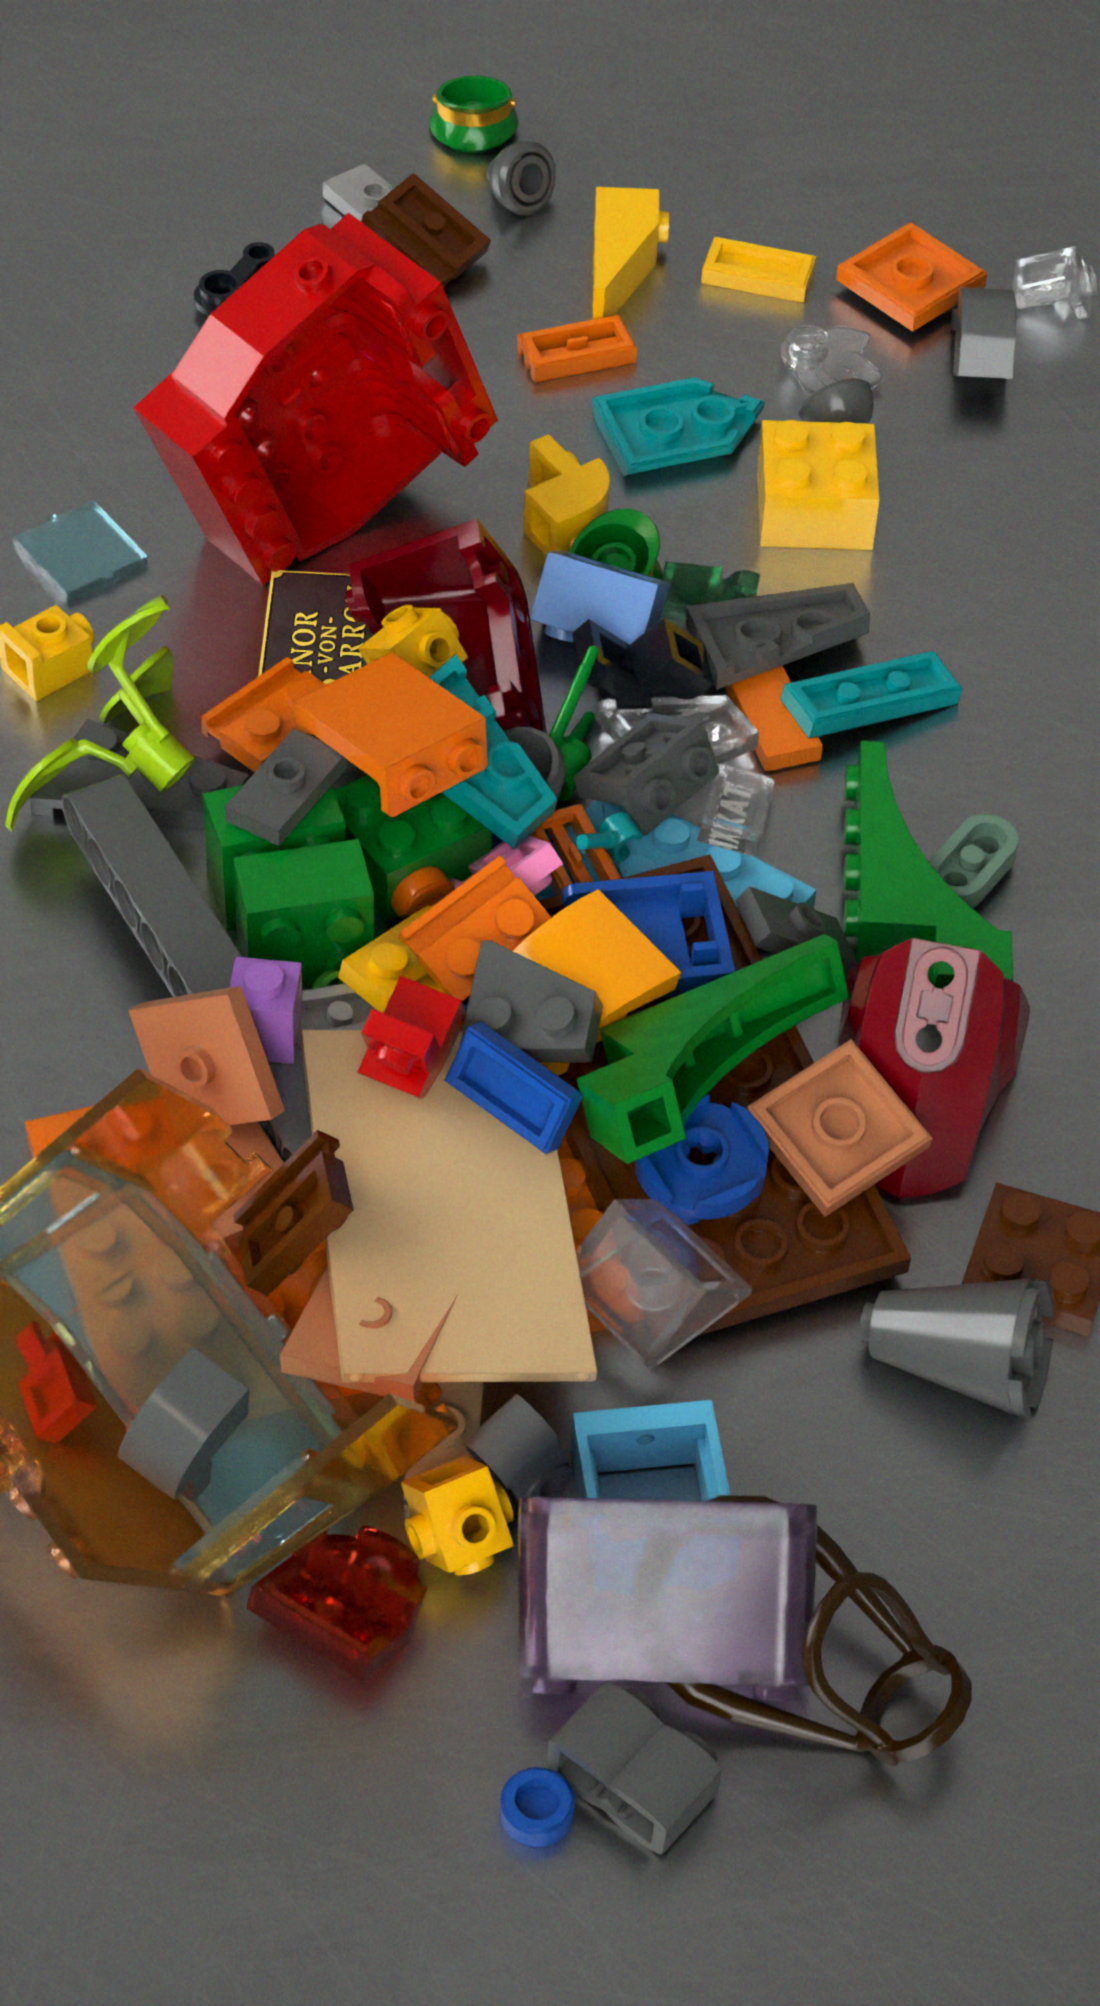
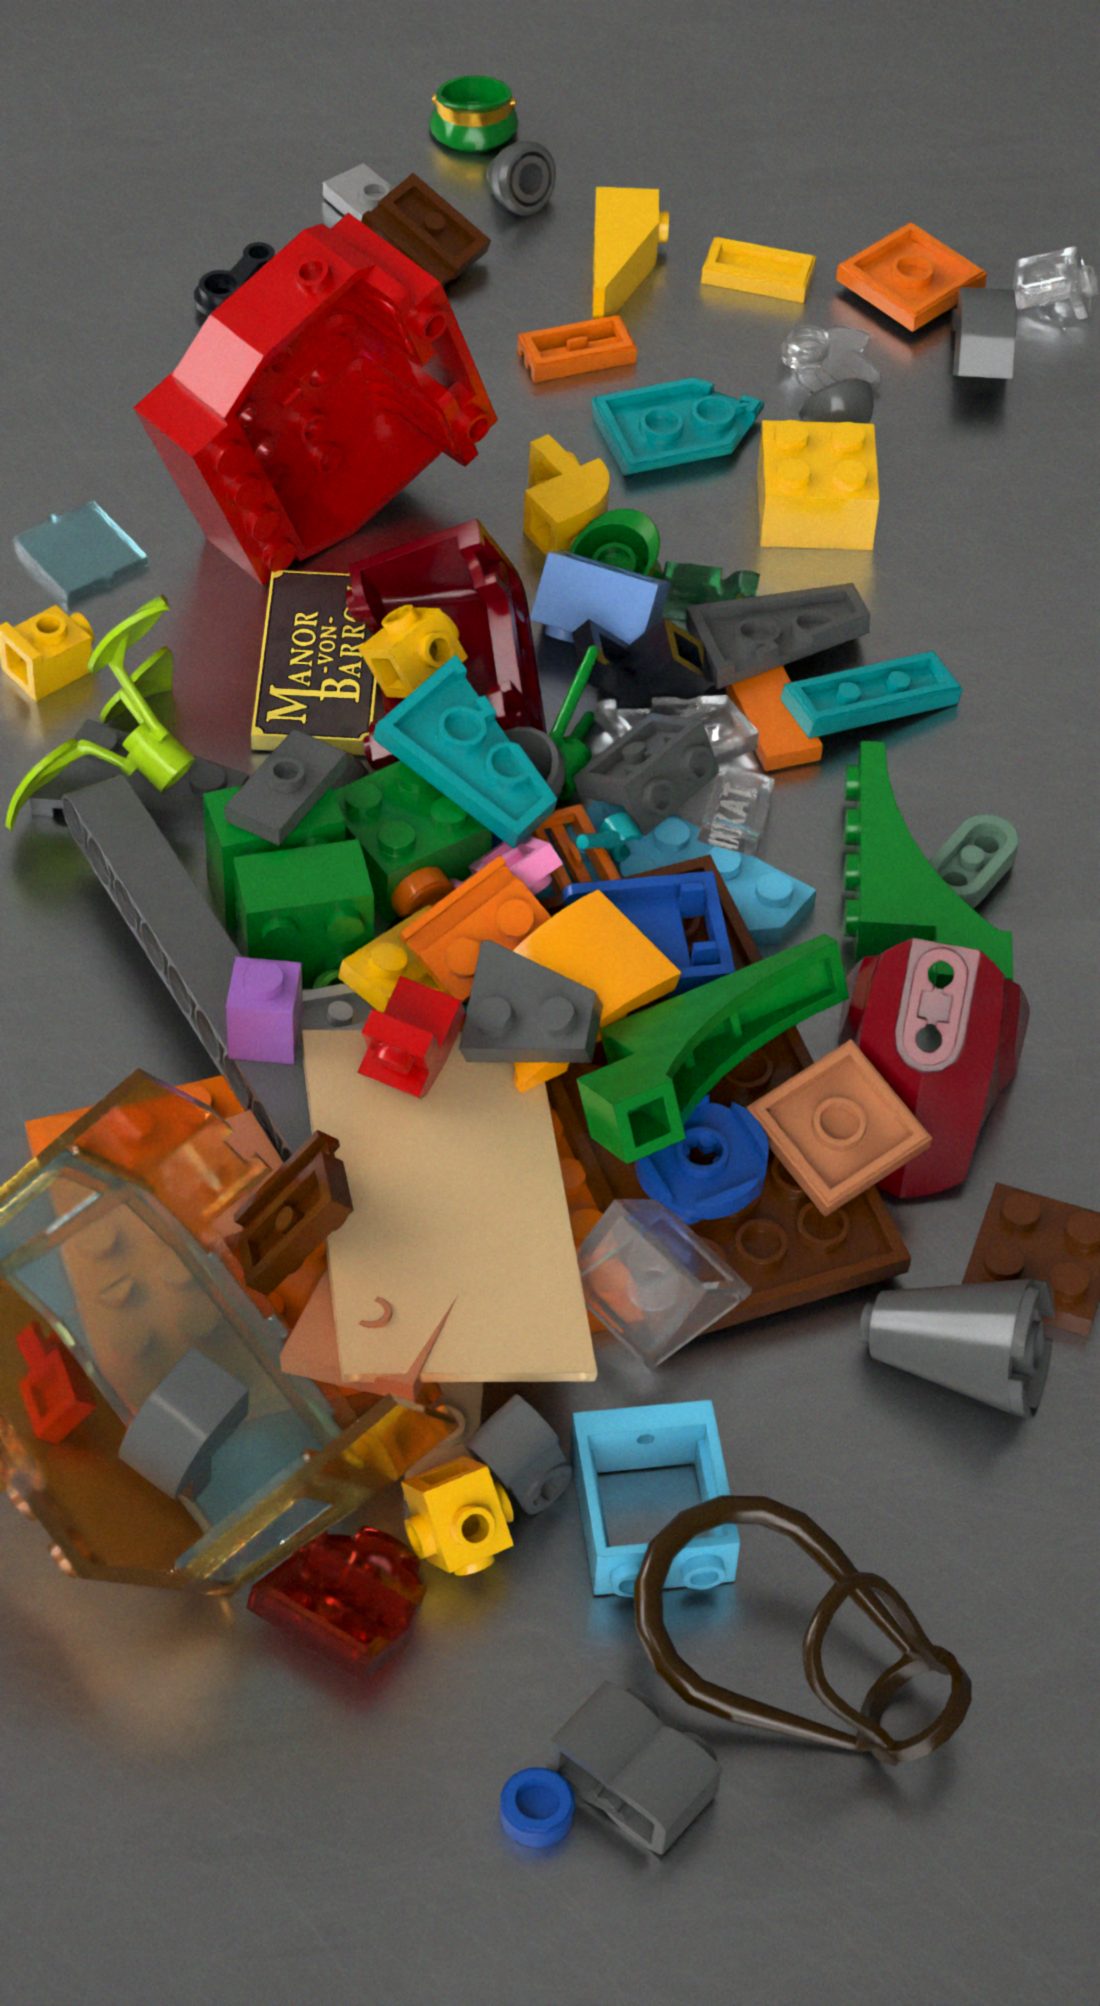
nougat plate [128,986,285,1133] -> none
orange plate [201,657,326,773] -> none
orange panel [293,652,488,817] -> none
blue tile [444,1021,584,1154] -> none
windscreen [518,1497,817,1701] -> none
dark grey plate [735,886,857,975] -> none

